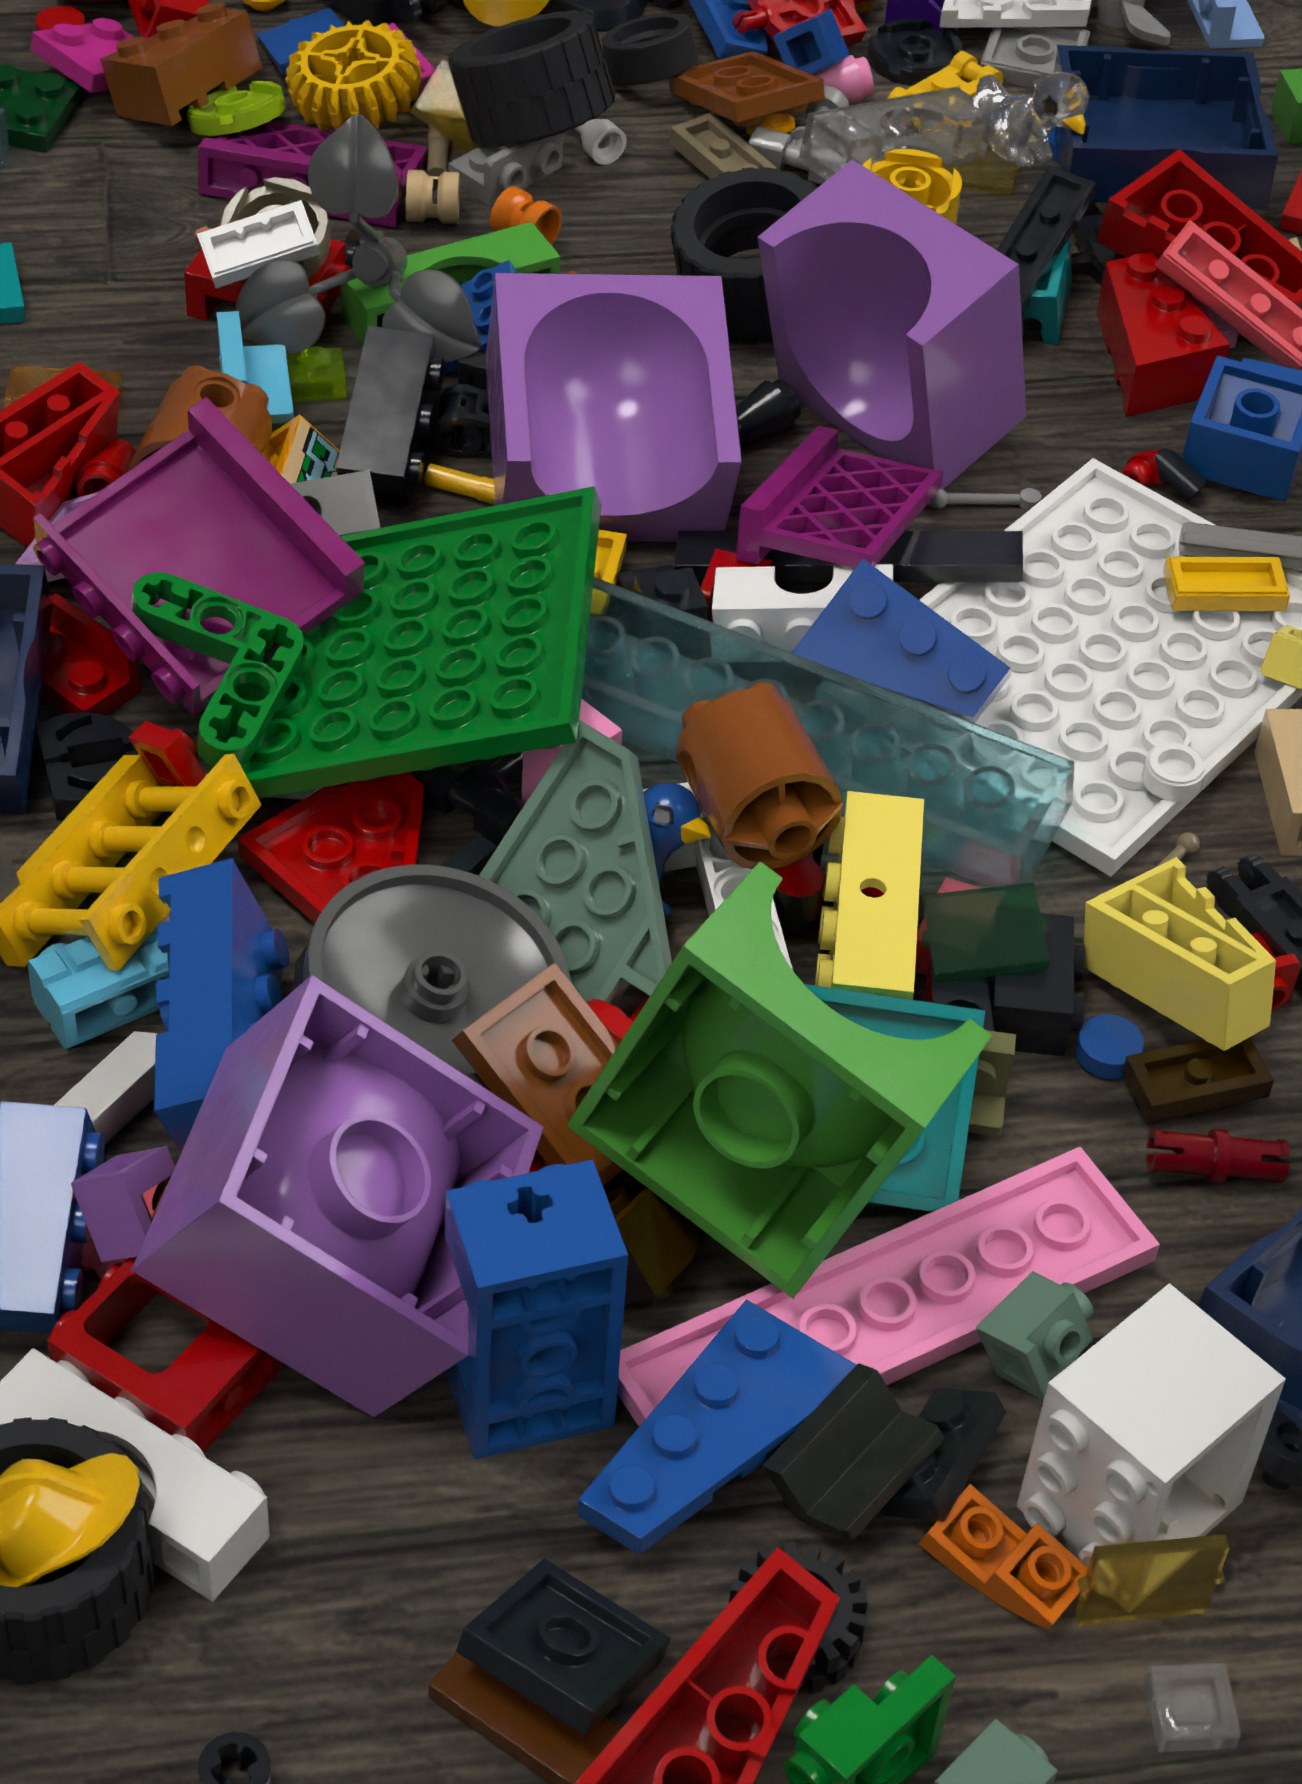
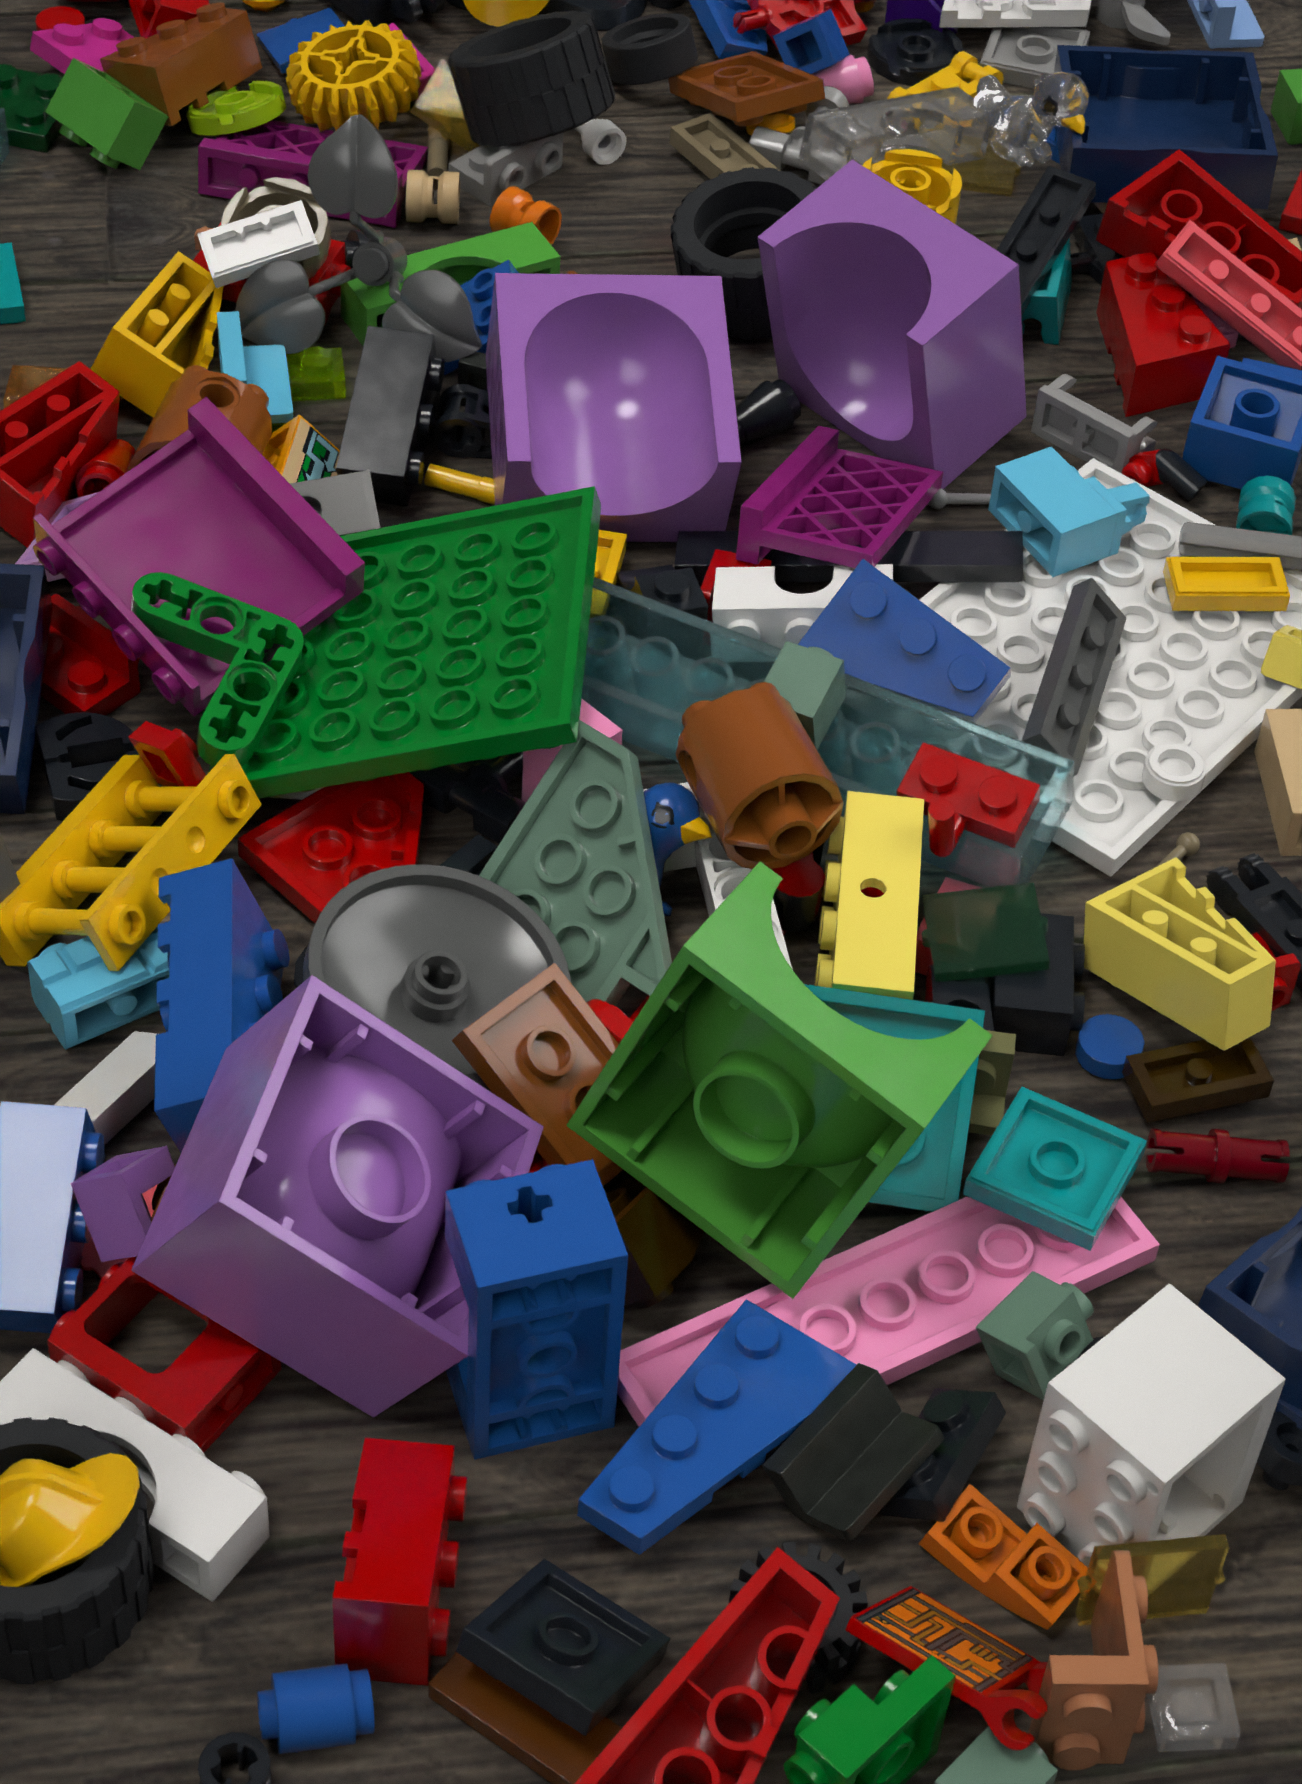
none -> bright green brick [45,58,169,170]
none -> yellow wedge [90,251,224,418]
none -> blue brick [257,1663,375,1754]
none -> red wedge [332,1437,468,1686]
none -> sand green brick [764,641,846,750]
none -> flag [845,1586,1048,1750]
none -> red plate [896,742,1040,857]
none -> teal plate [963,1086,1147,1251]
none -> medium azure hinge [988,446,1150,577]
none -> dark grey plate [1021,578,1127,783]
none -> nougat bracket [1028,1550,1158,1770]
none -> light grey hinge [1031,374,1157,473]
none -> teal wheel [1236,475,1296,535]

